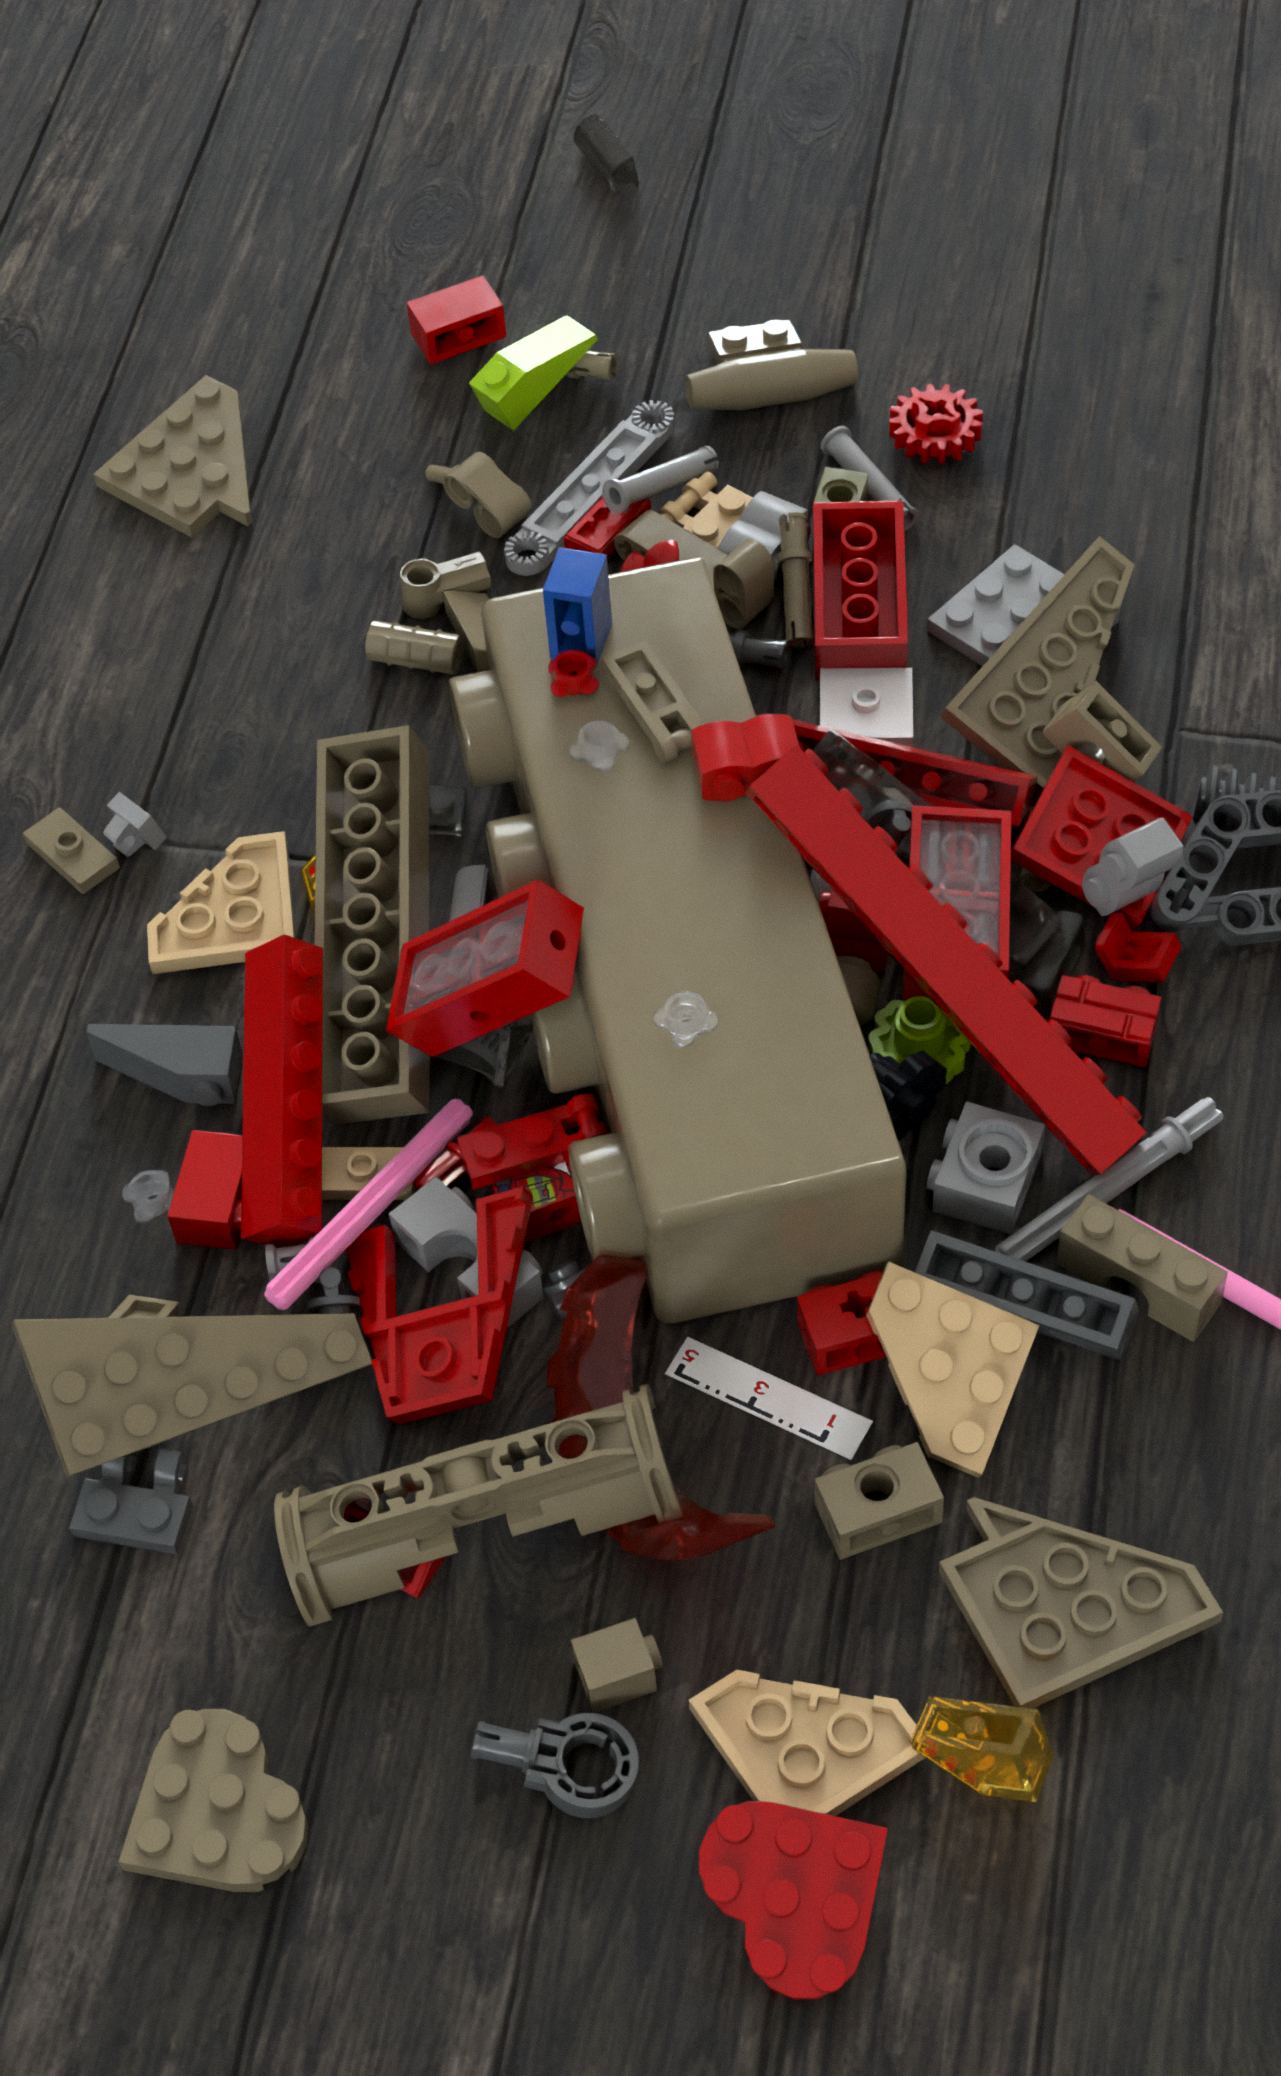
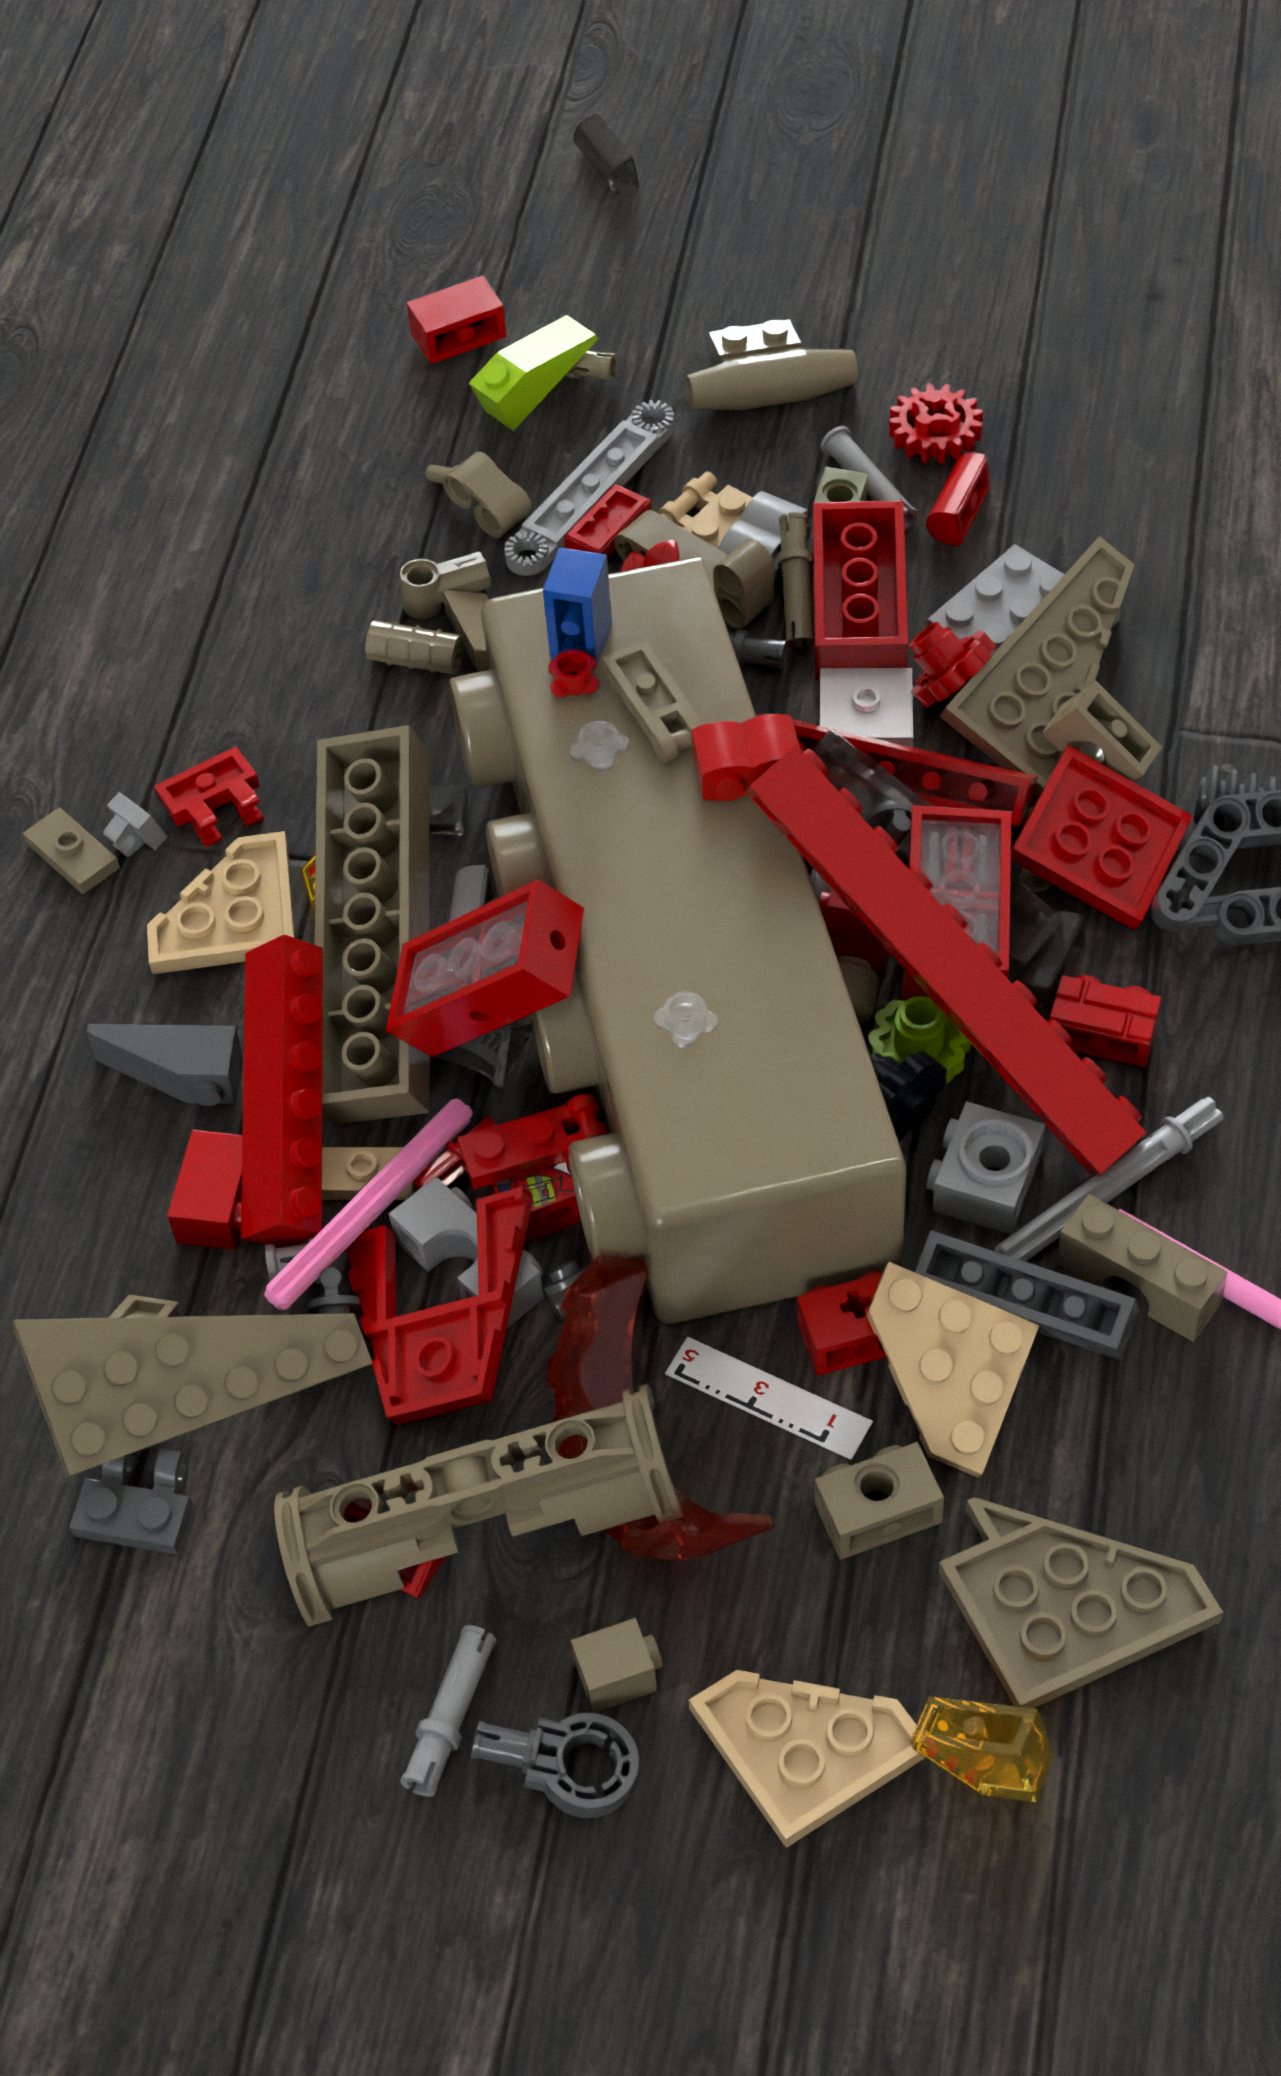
dark tan wing [93,375,252,538] -> none
dark tan plate [119,1709,309,1892] -> none
clear plate [122,1170,174,1224] -> none
light grey pin [602,446,719,514] -> none
red plate [699,1801,888,2000] -> none
light grey brick [1082,818,1184,916] -> none
red bracket [1095,913,1182,983] -> none
none -> red plate [153,746,264,848]
none -> light grey pin [400,1625,496,1797]
none -> red plant [909,622,996,708]
none -> red brick [926,453,990,547]

